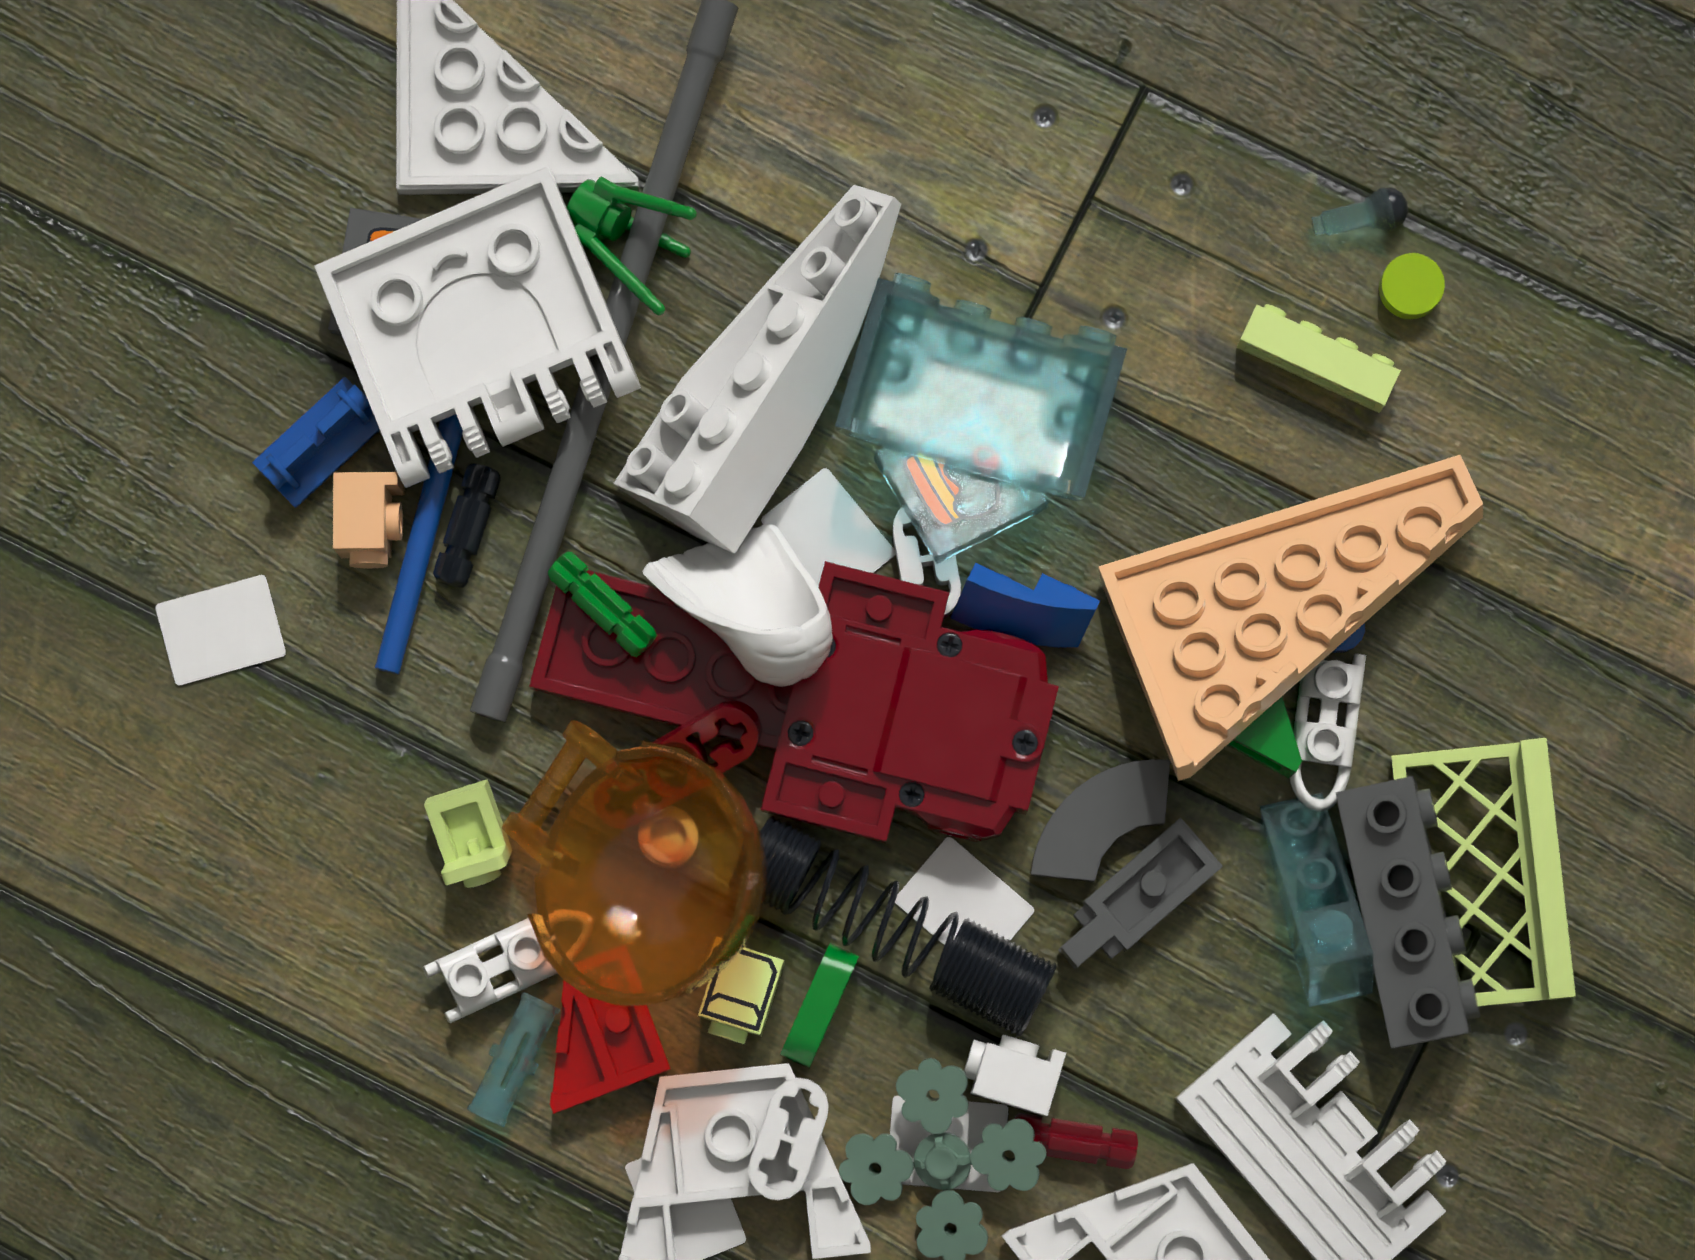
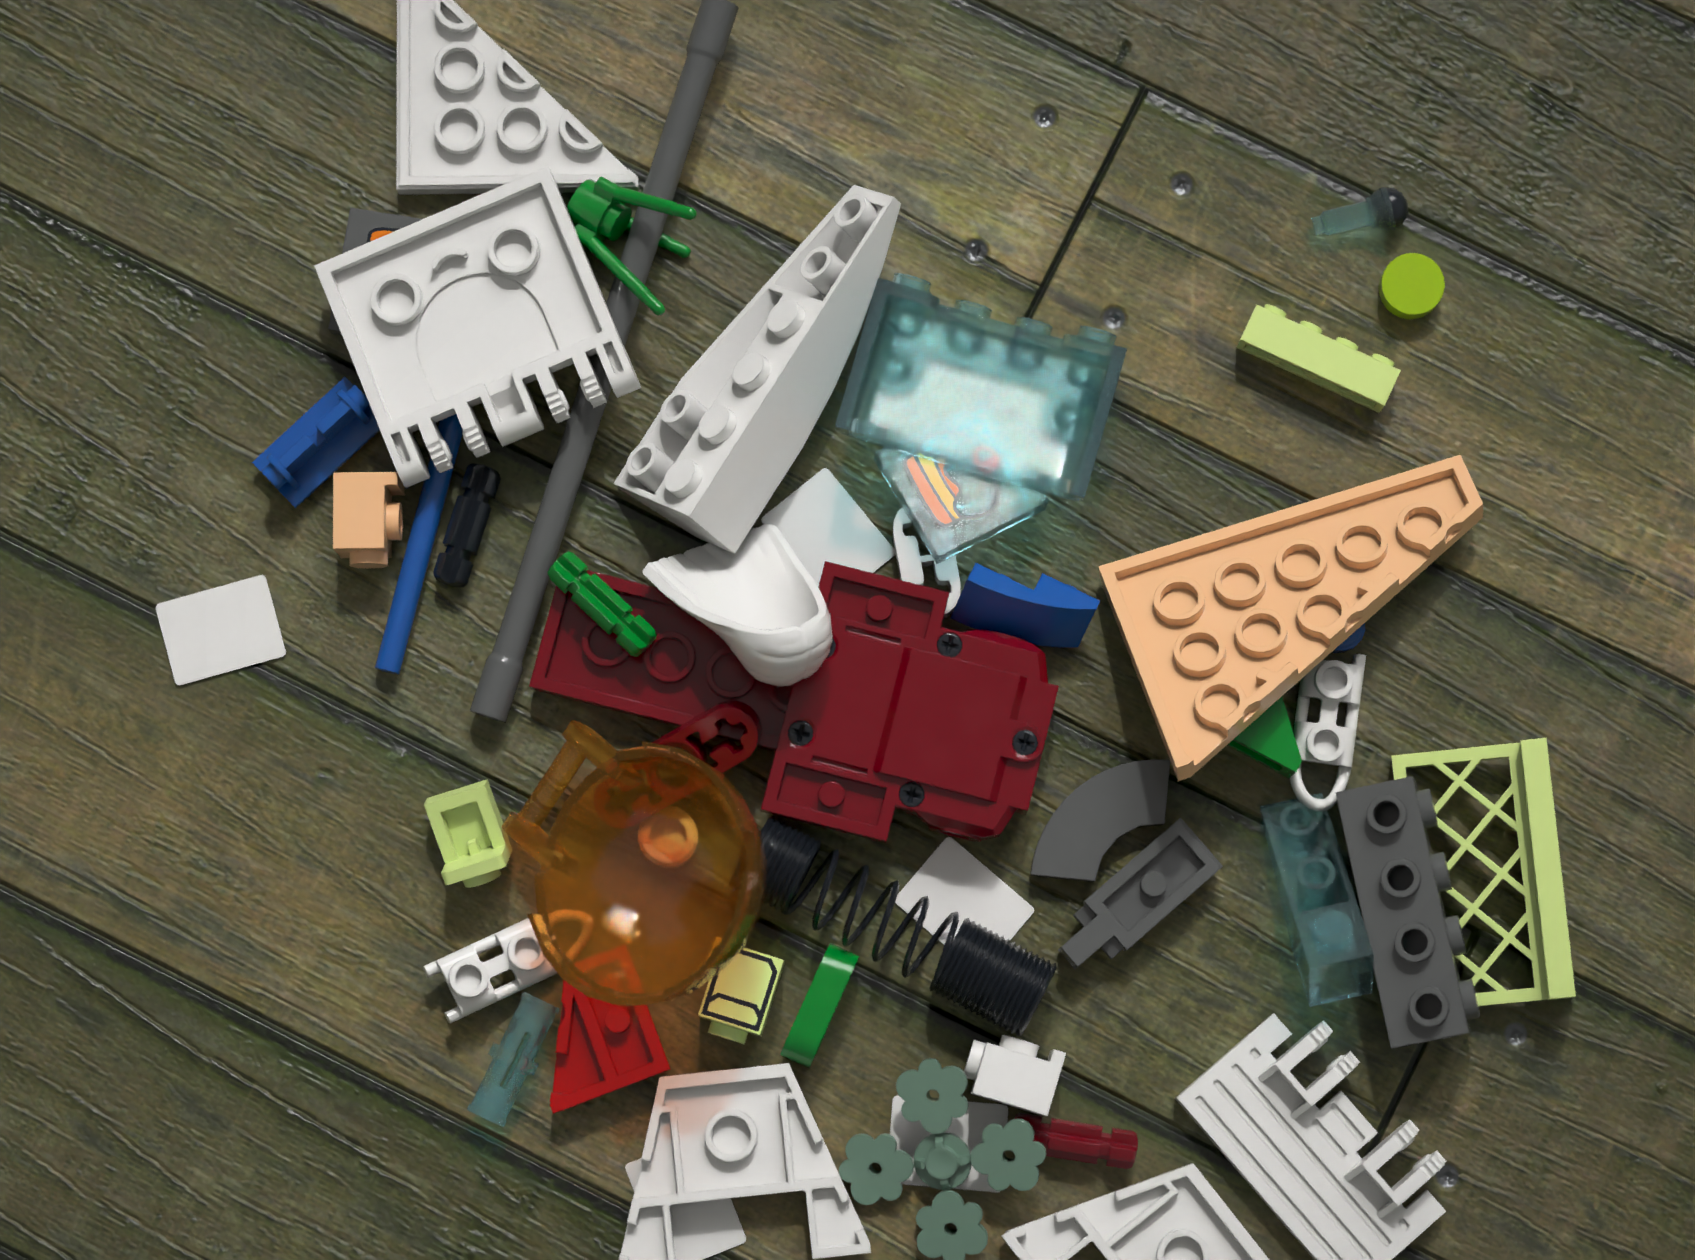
white beam [748,1078,829,1200] -> none

